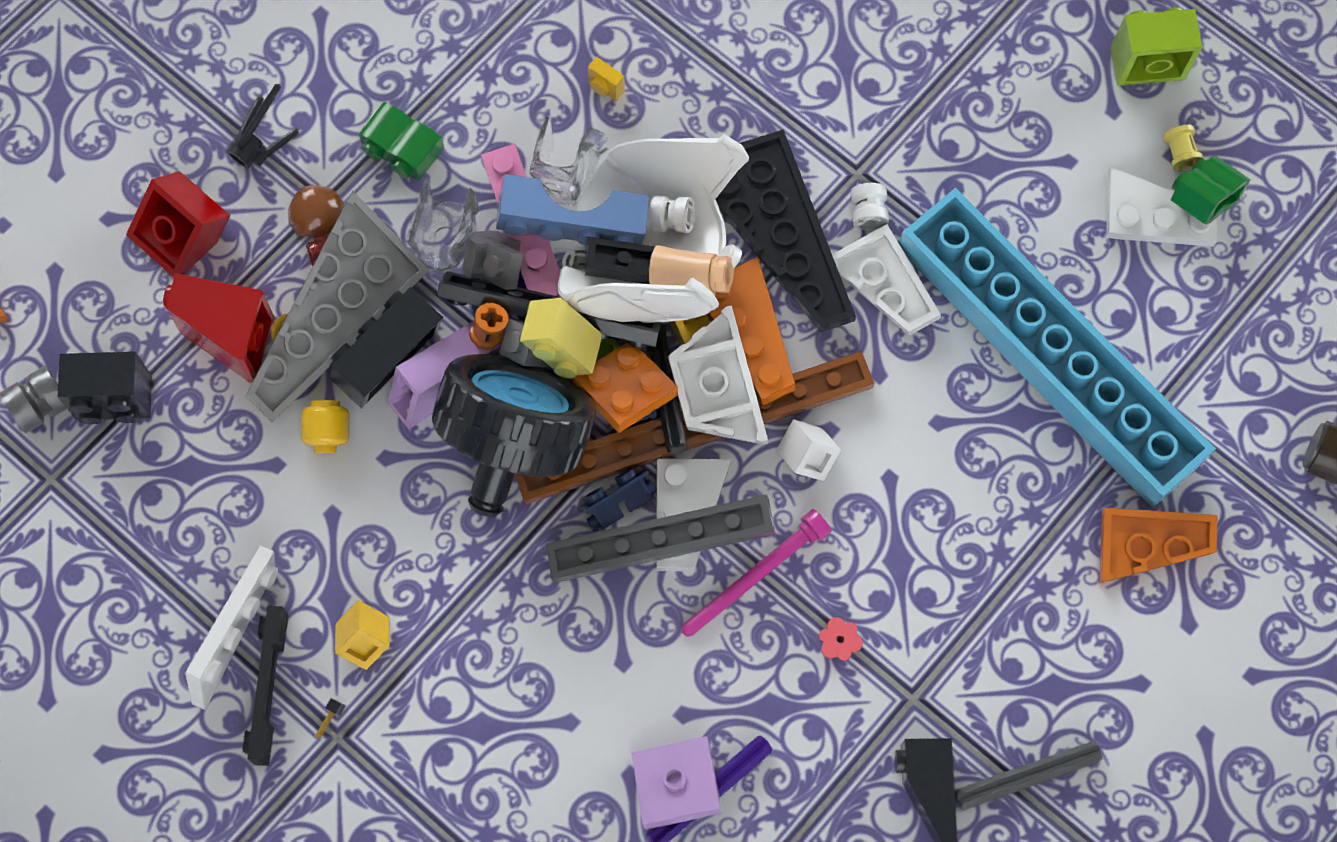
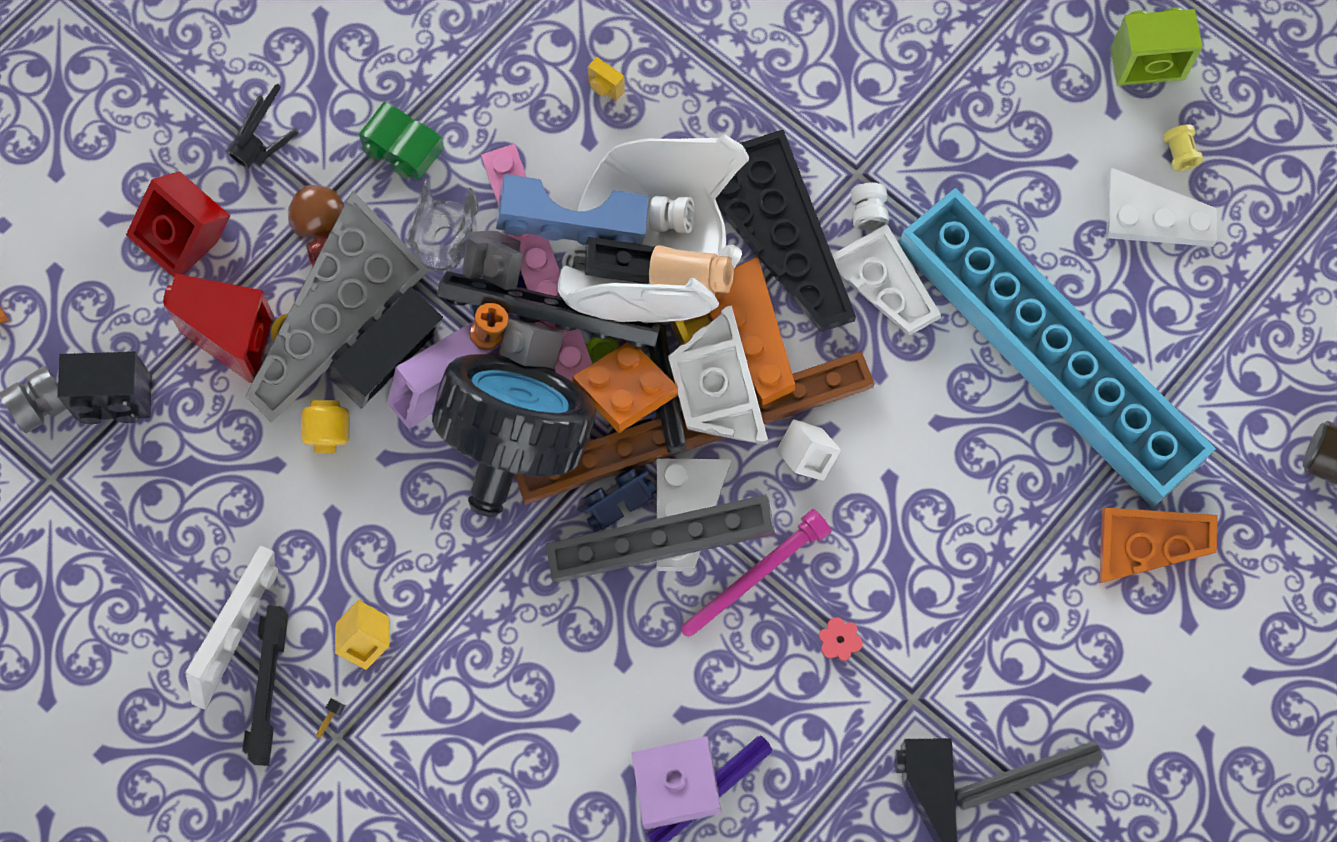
light yellow brick [520,298,603,378] -> none
clear piece [530,116,609,206] -> none
green brick [1170,155,1251,225] -> none

